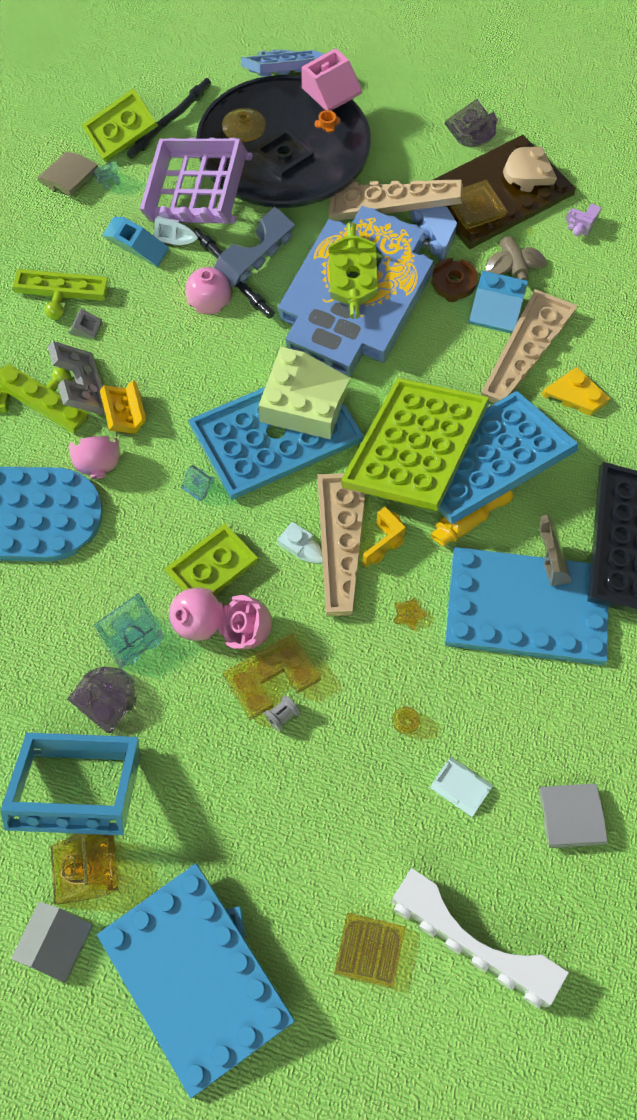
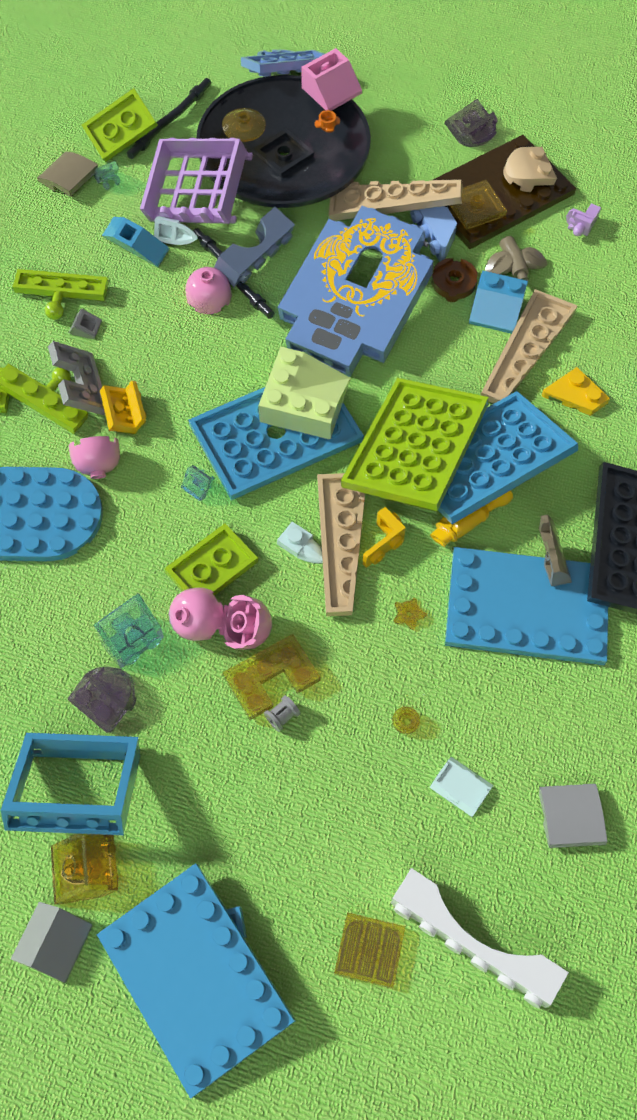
lime plate [328,222,378,319] -> none

